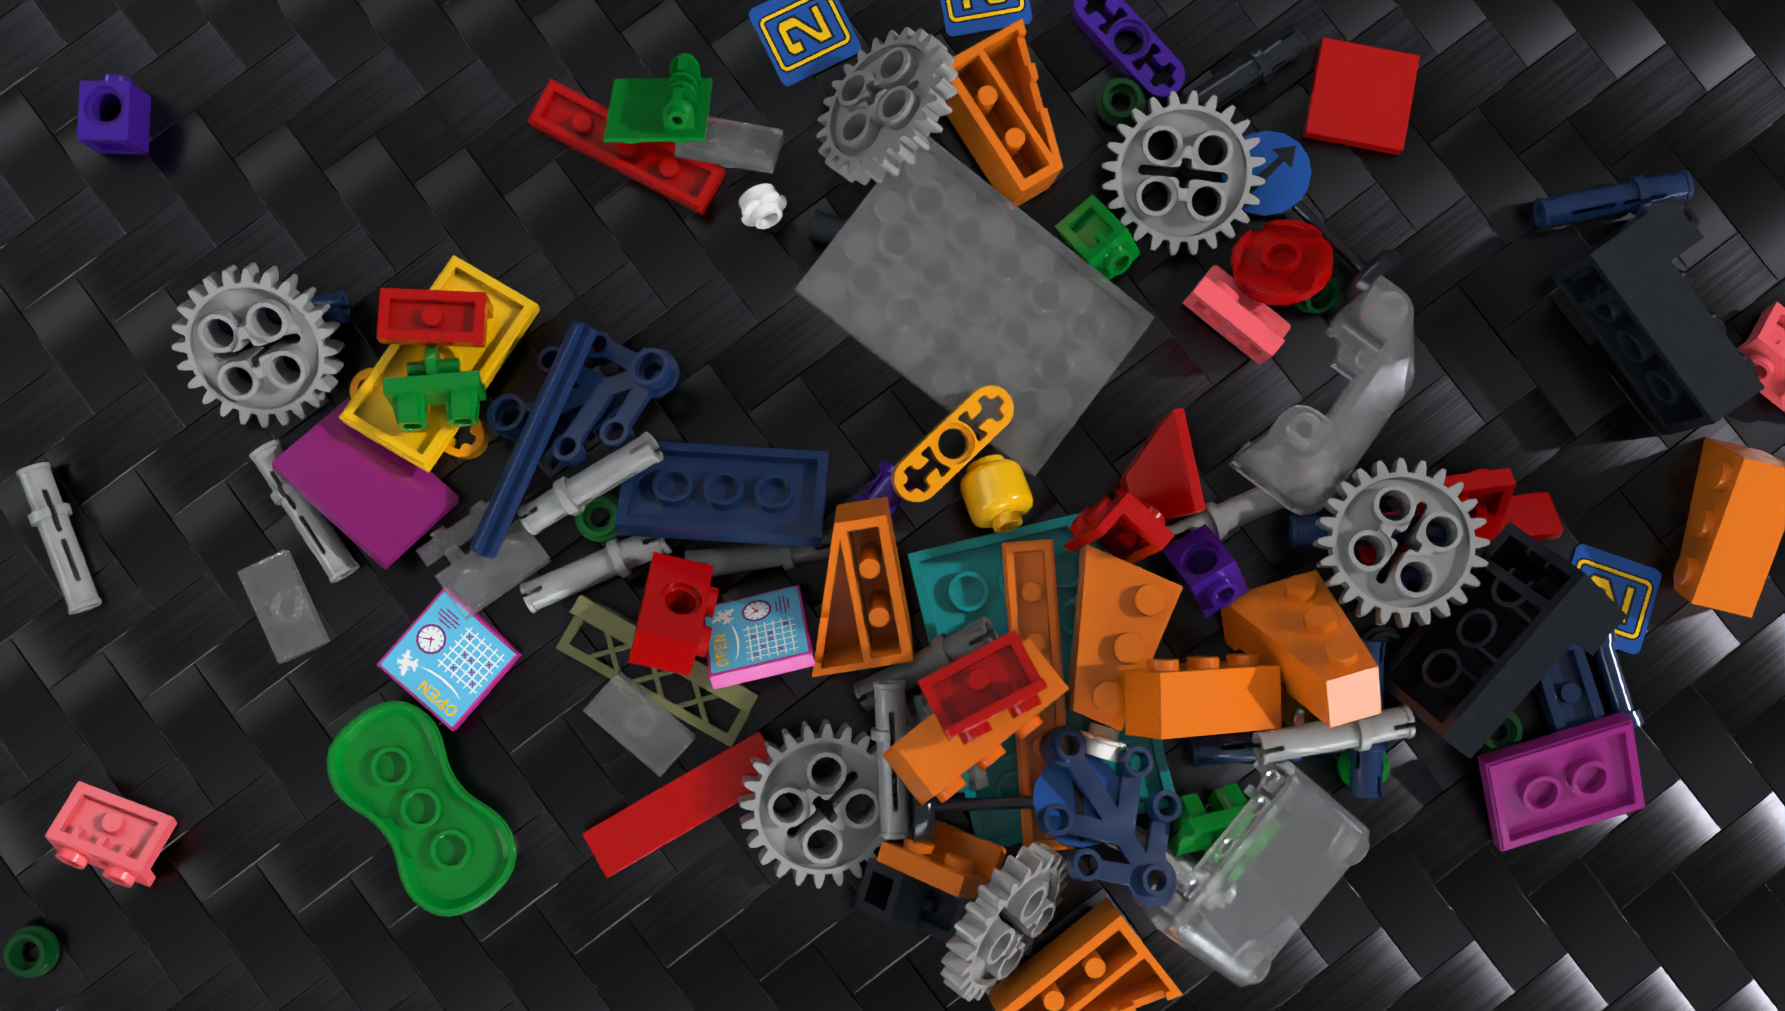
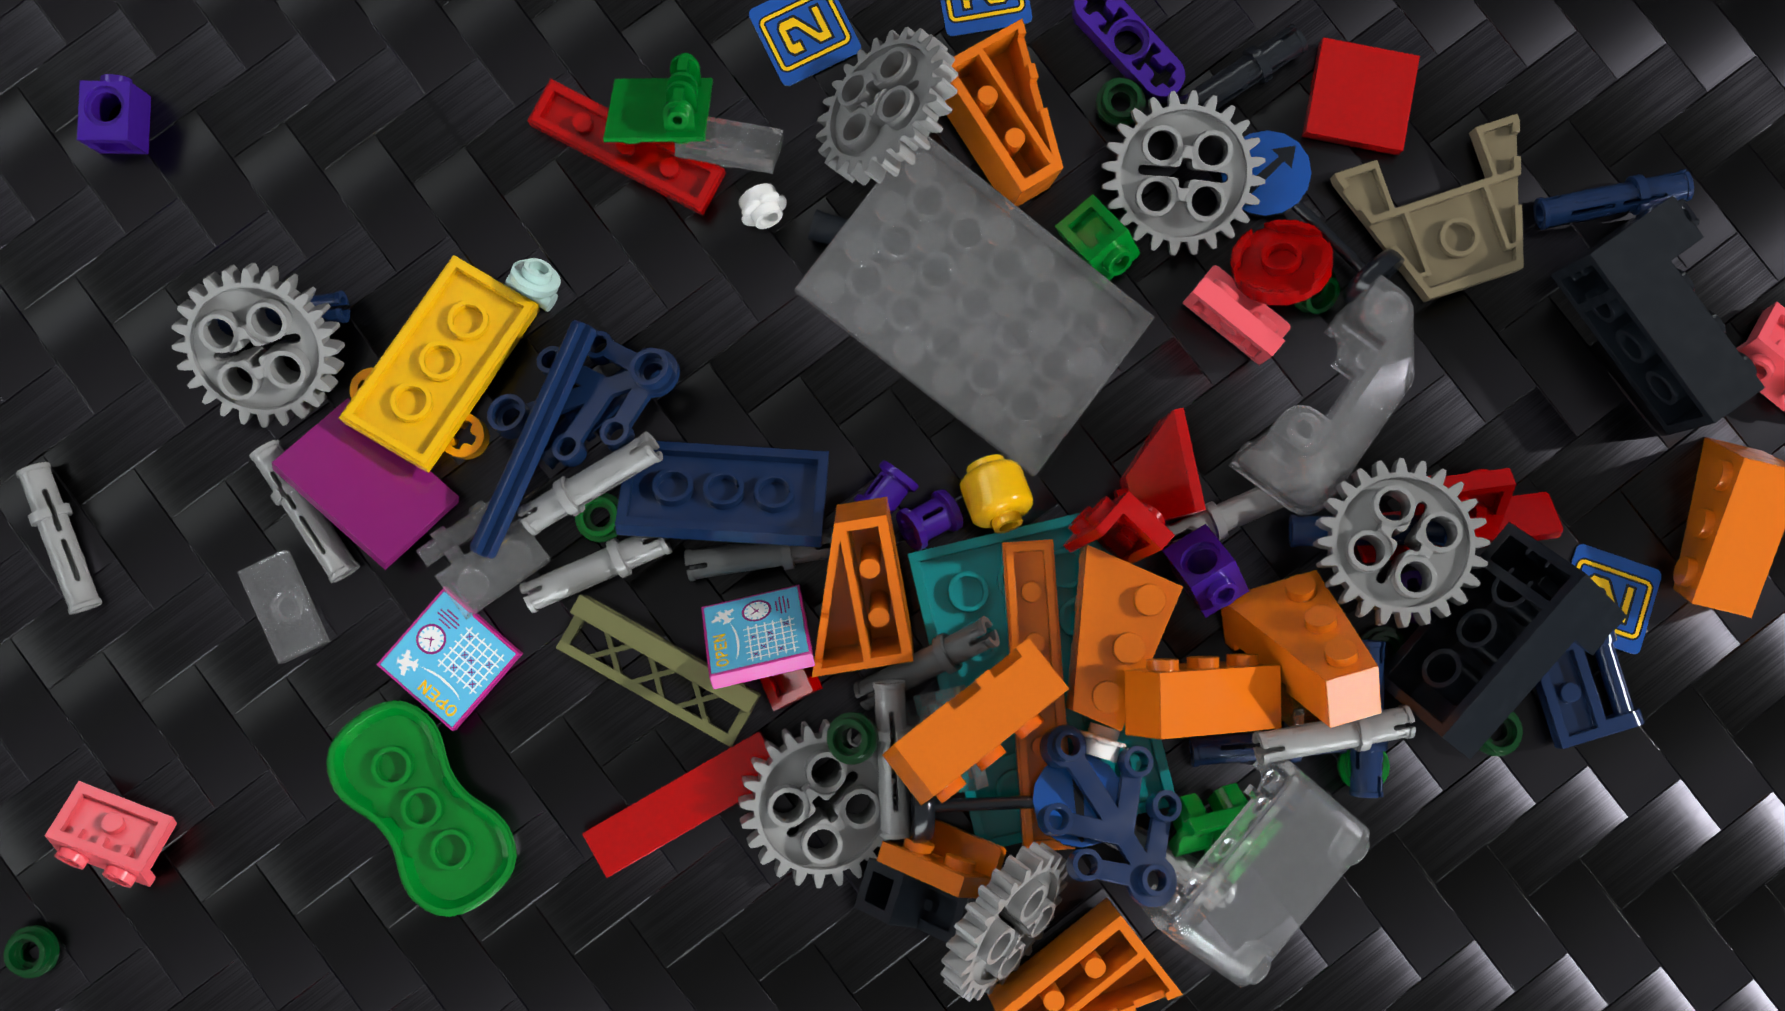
red panel [377,288,494,348] -> none
green hips [383,345,487,432] -> none
clear plate [583,670,696,777] -> none
red brick [628,552,719,676] -> none
light orange beam [891,385,1014,502] -> none
red bracket [917,629,1048,745] -> none
magenta tile [1477,712,1645,852] -> none
none -> light aqua plate [504,258,561,312]
none -> red plate [760,666,823,711]
none -> dark green plate [827,712,879,765]
none -> dark purple bush [896,488,963,552]
none -> dark tan wing [1330,114,1524,302]

